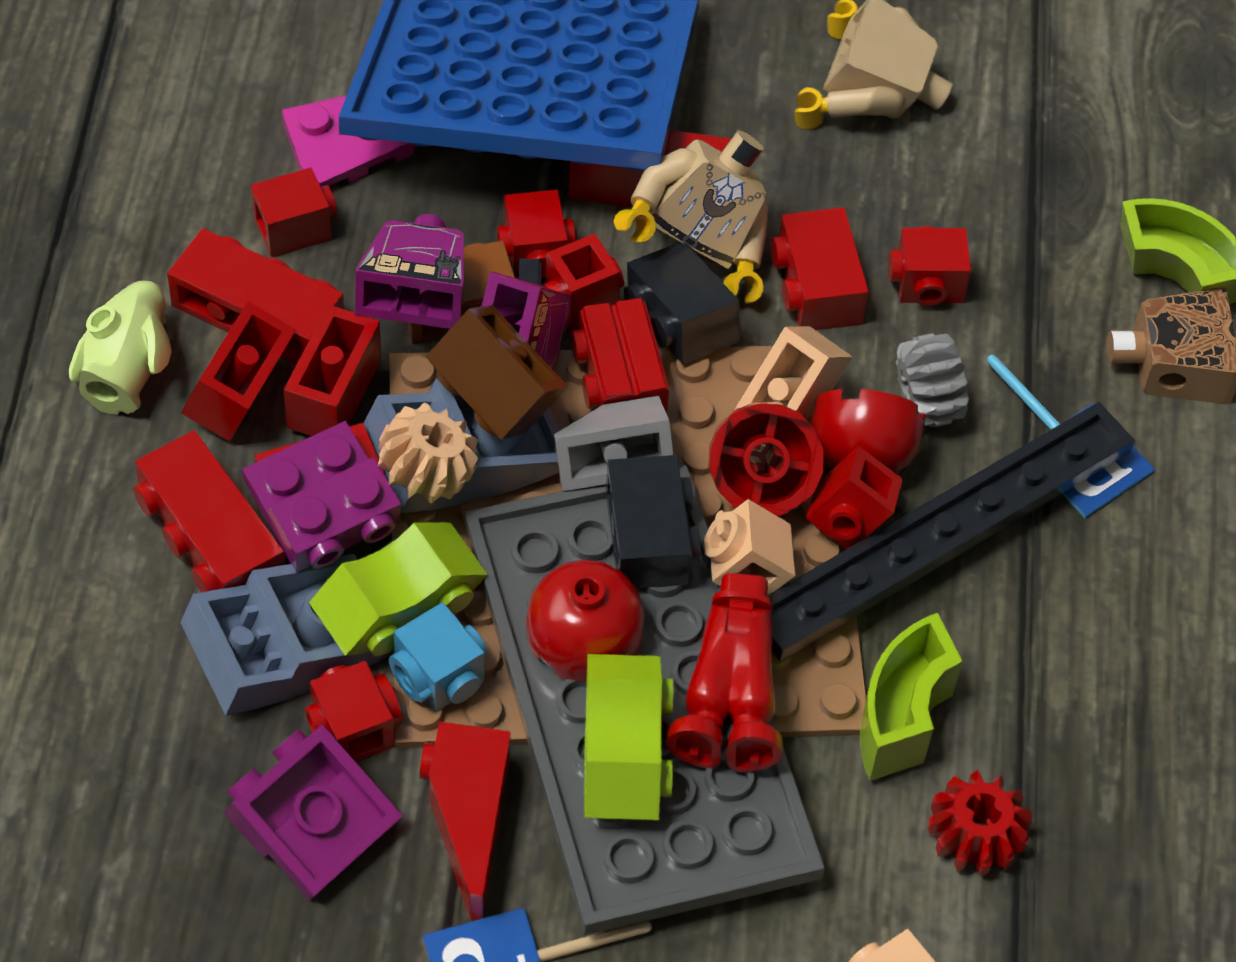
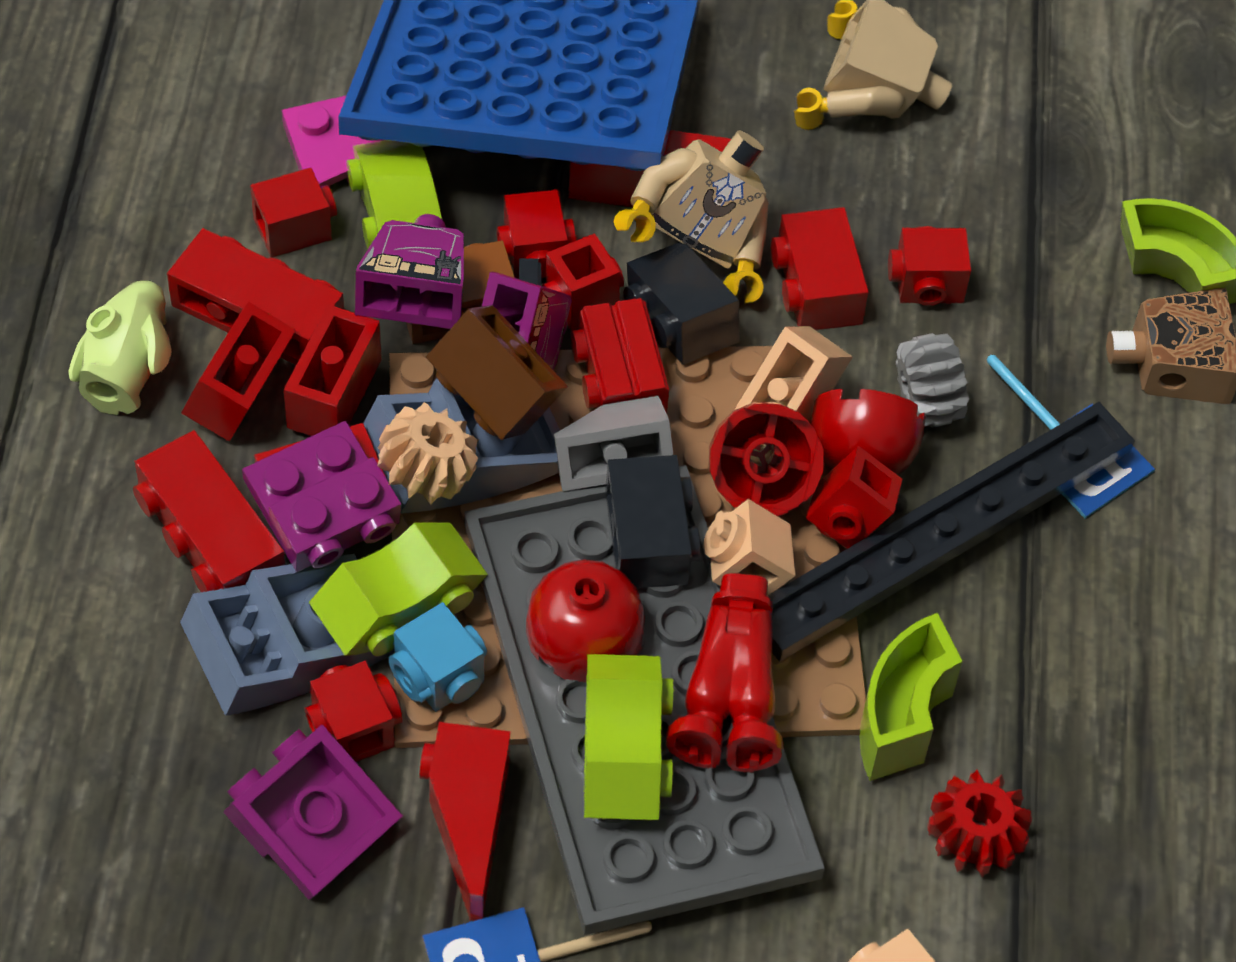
none -> lime brick [347,140,442,249]

